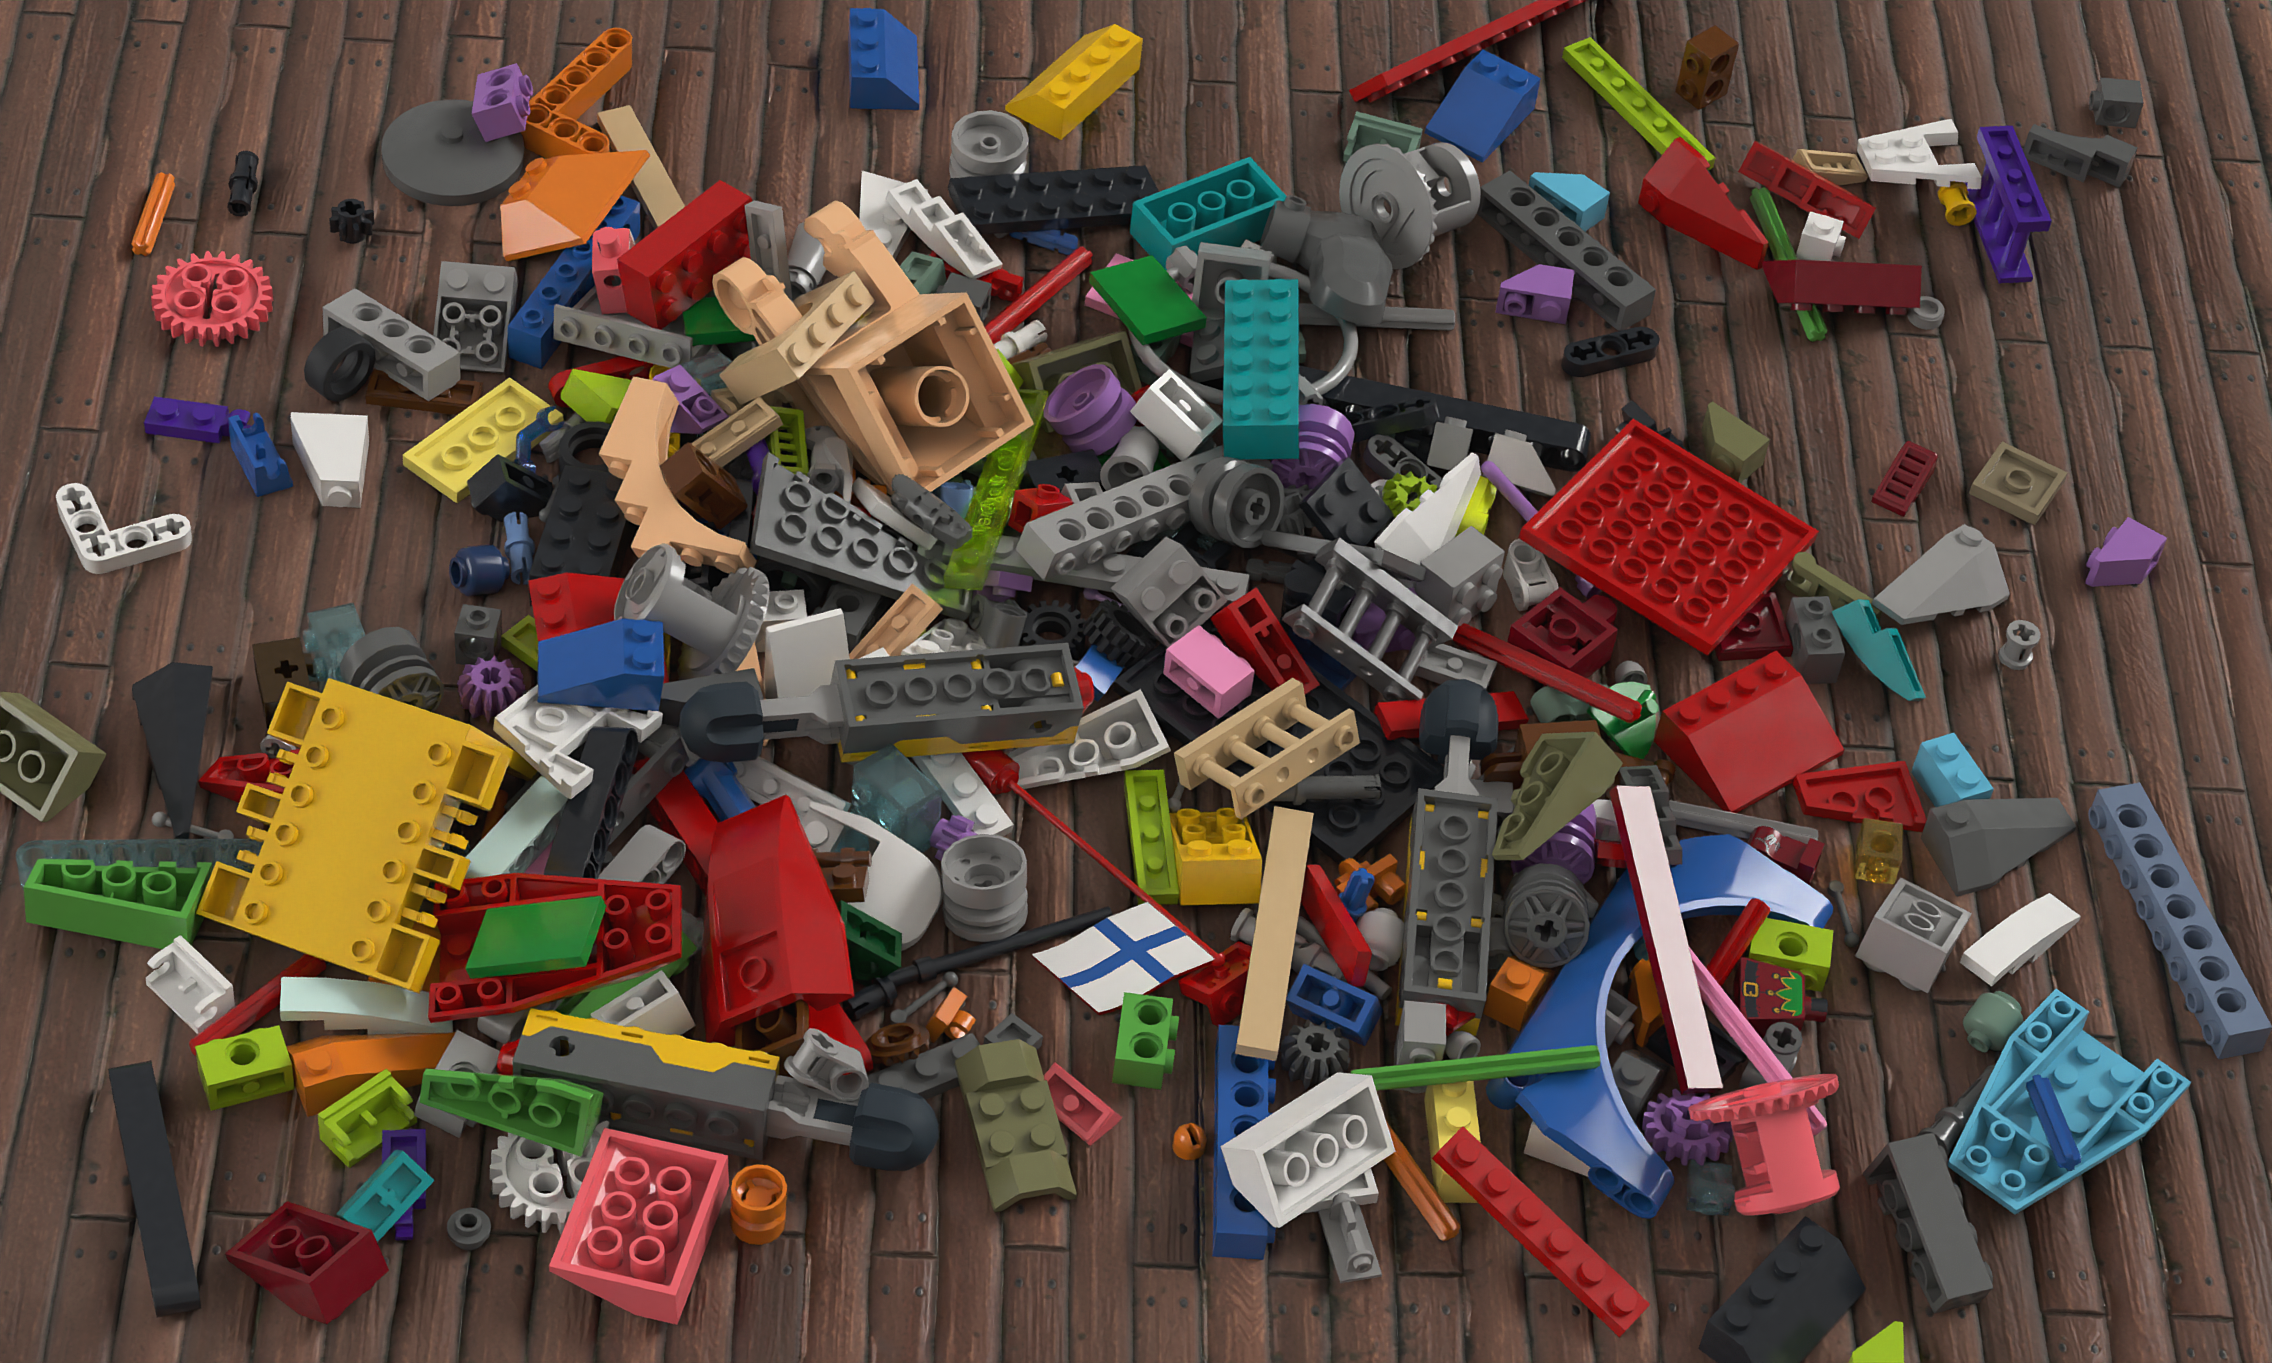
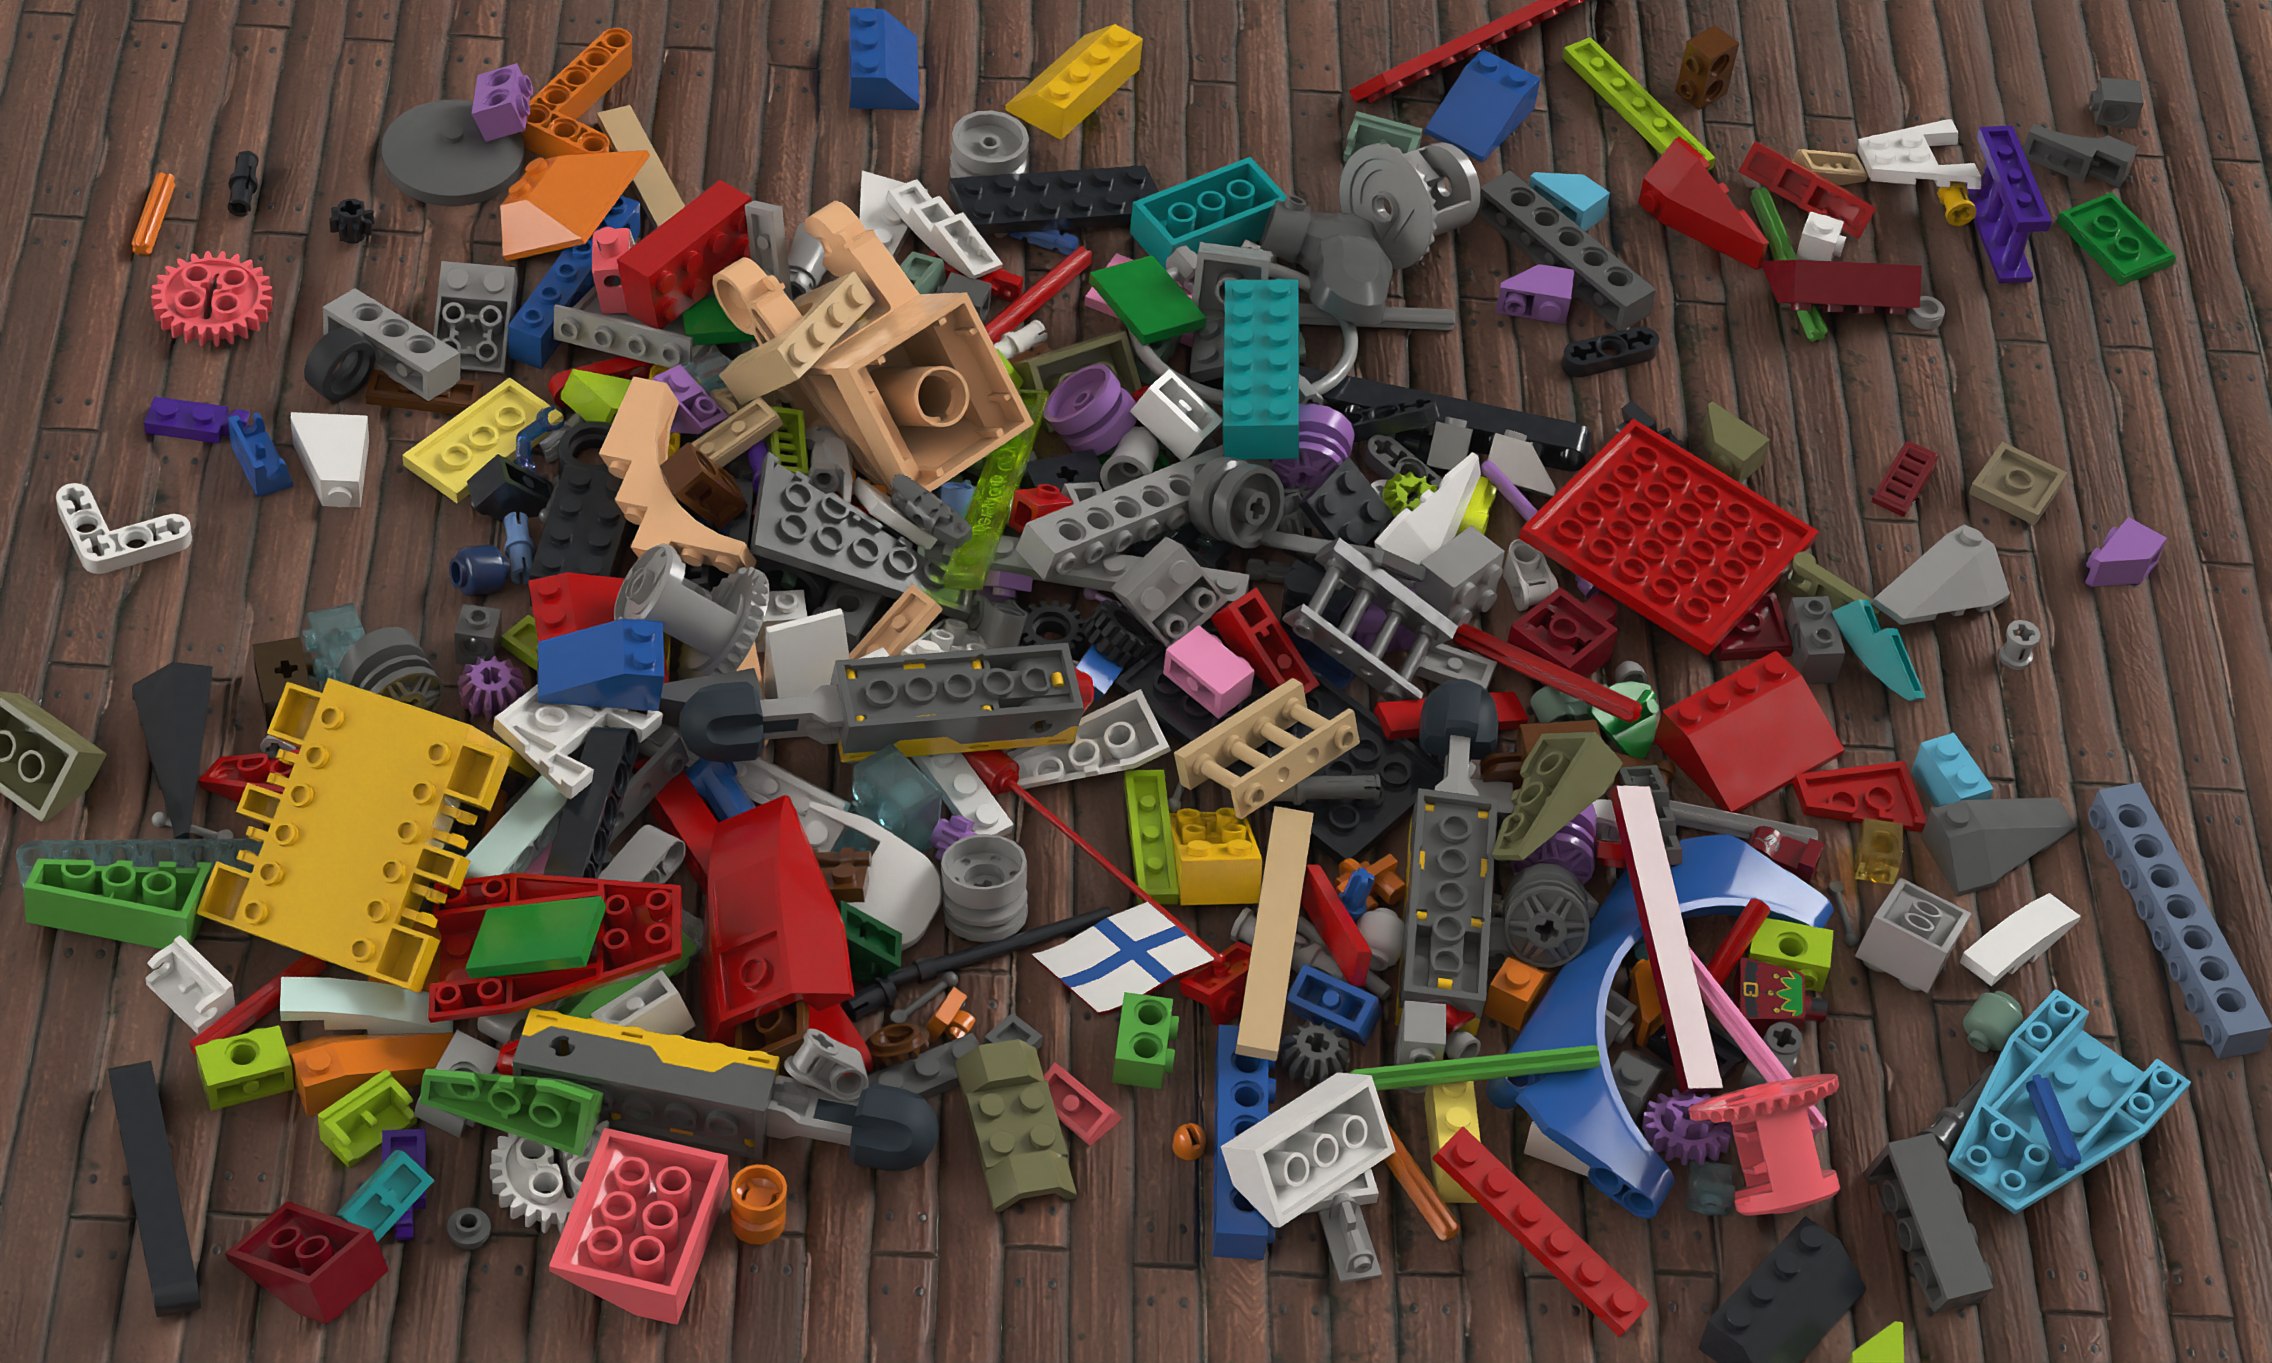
none -> green tile [2056,192,2177,286]

